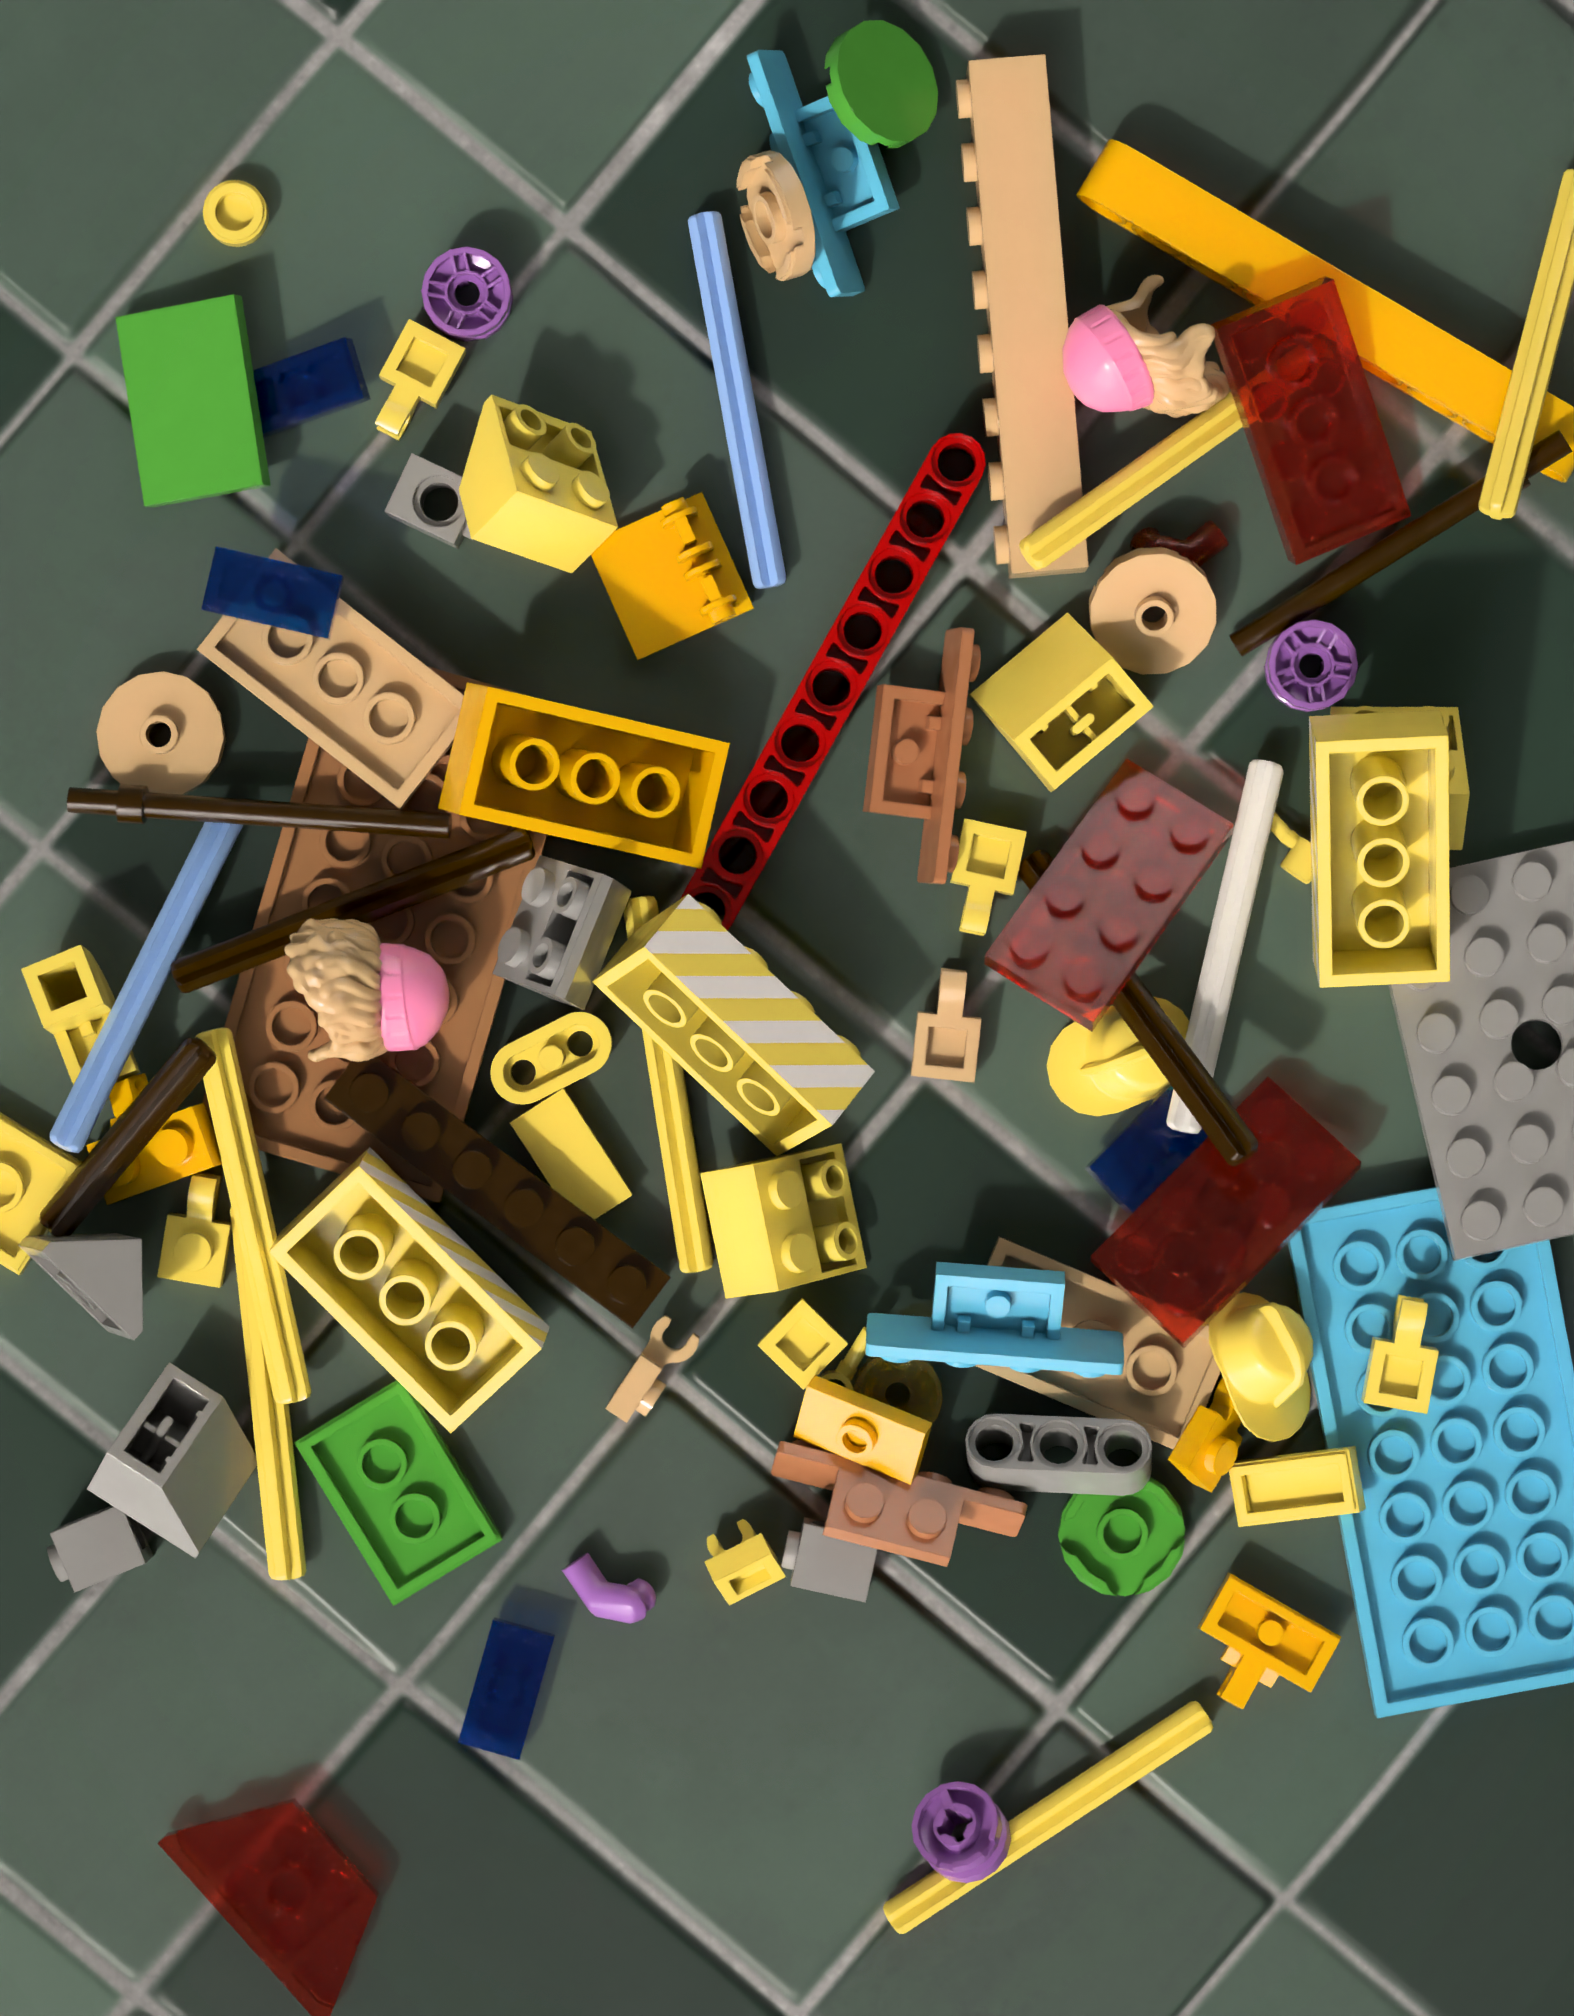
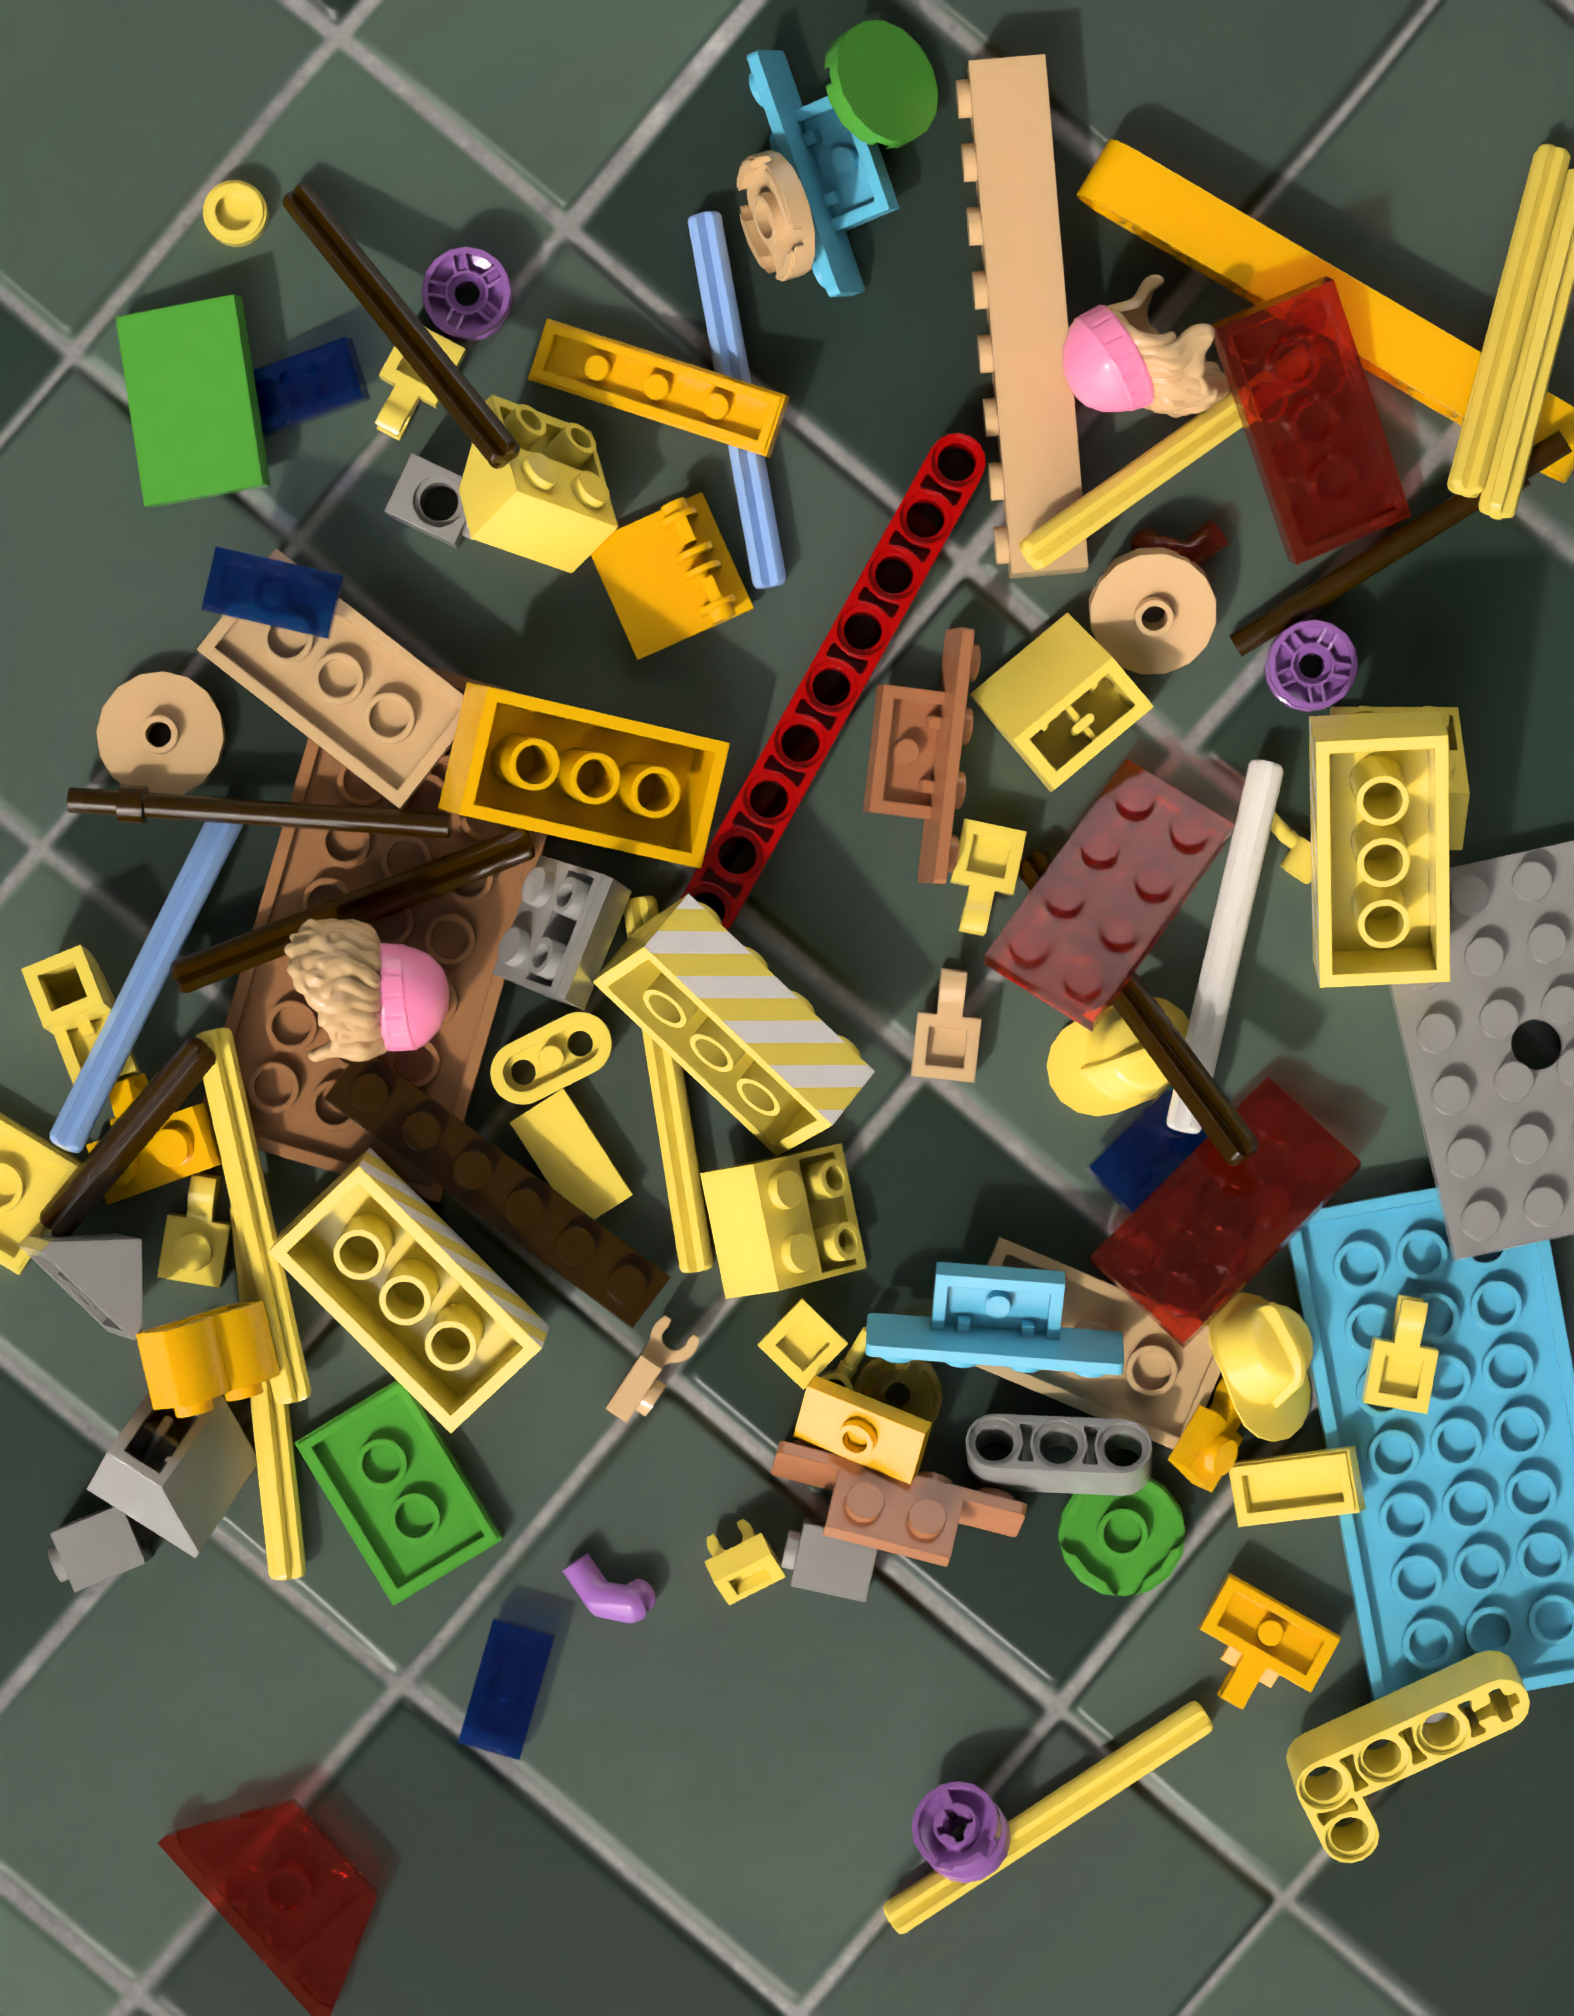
none -> yellow brick [136,1300,280,1418]
none -> dark brown axle [283,183,520,469]
none -> yellow tile [528,318,790,458]
none -> light yellow beam [1286,1650,1530,1863]
none -> light yellow axle [1447,144,1571,498]

